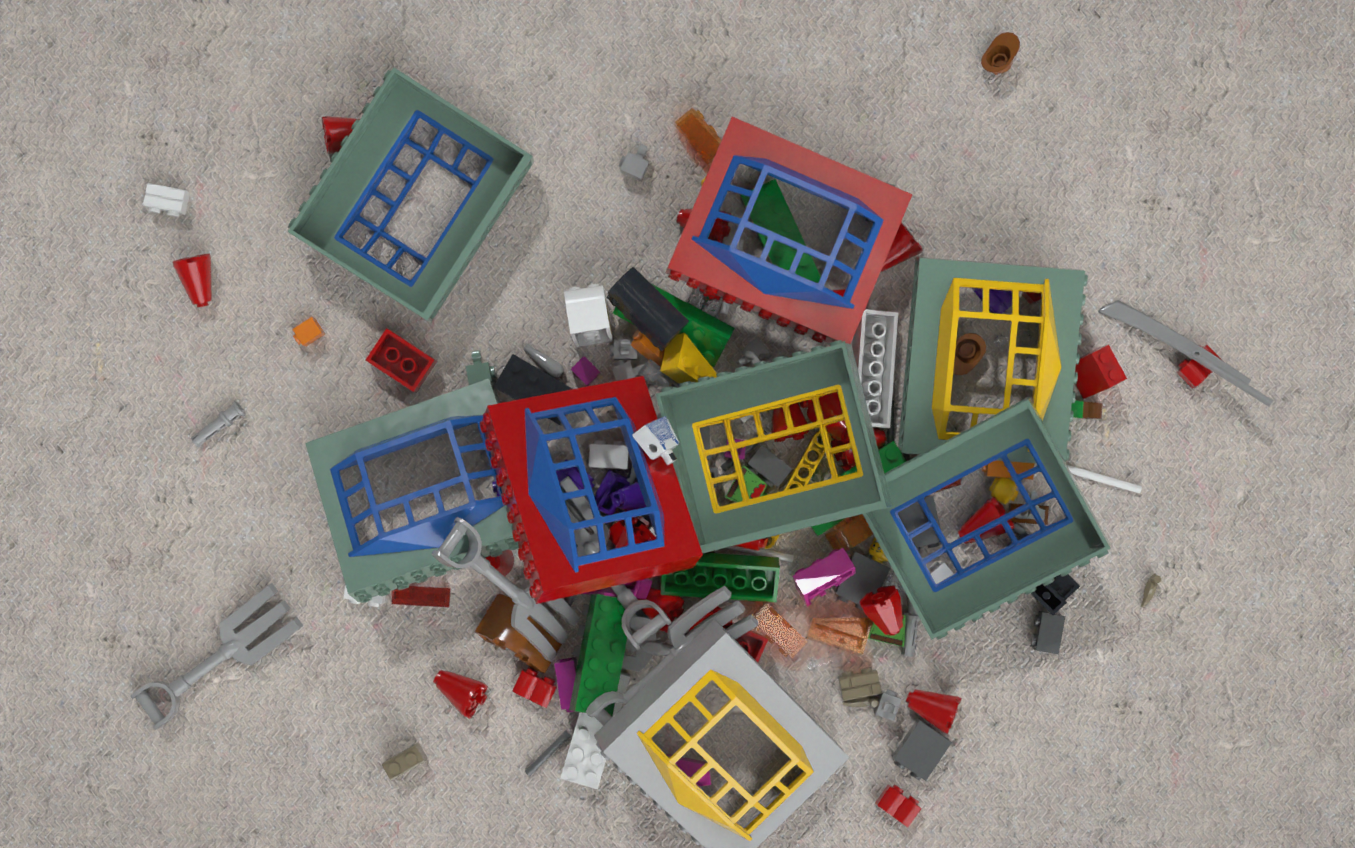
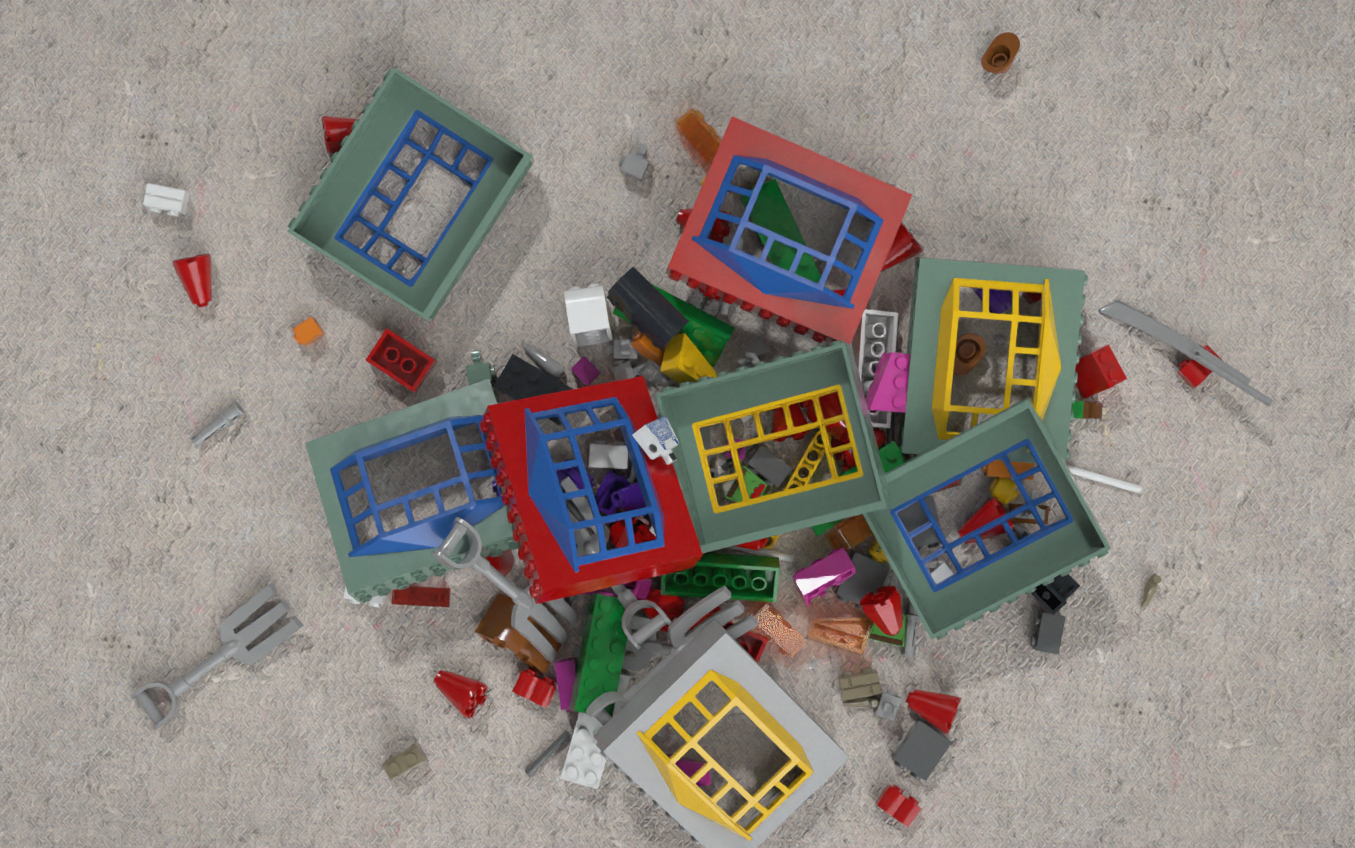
none -> dark pink wedge [866,352,910,413]

